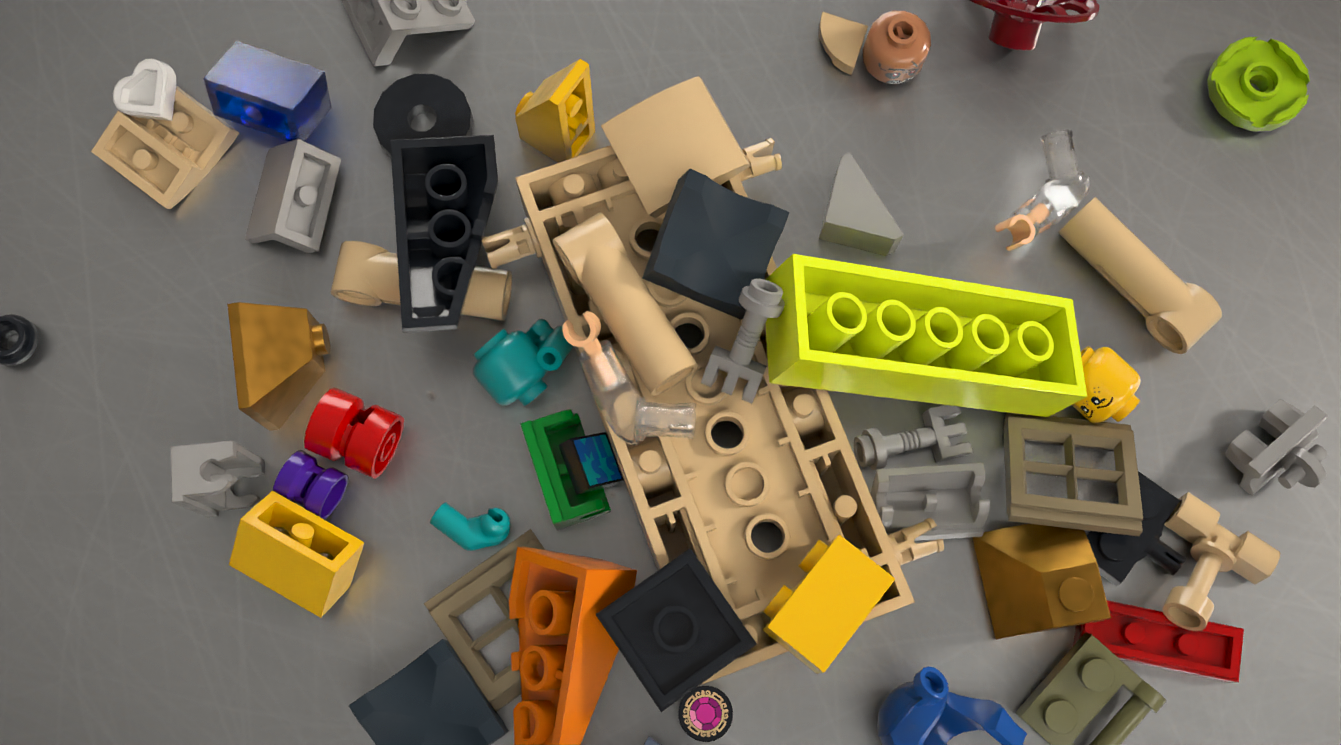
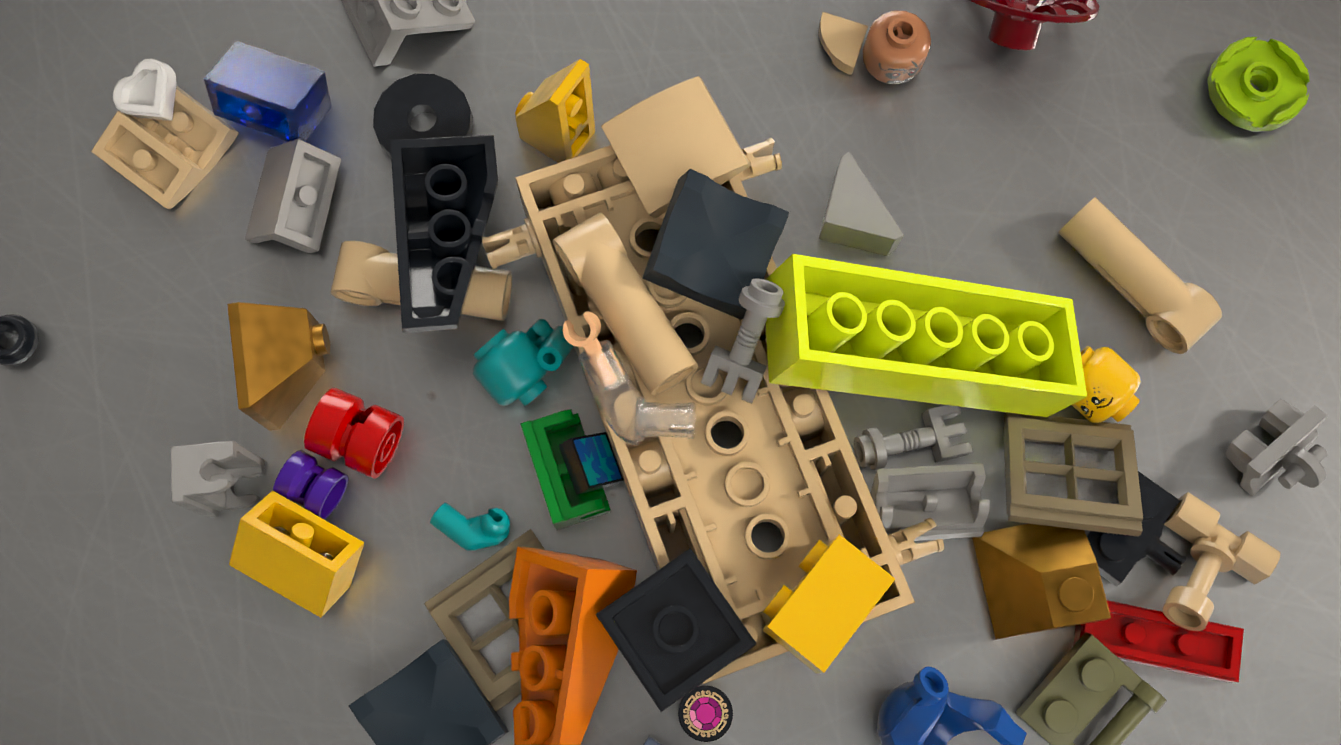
clear arm [995,129,1090,251] -> none

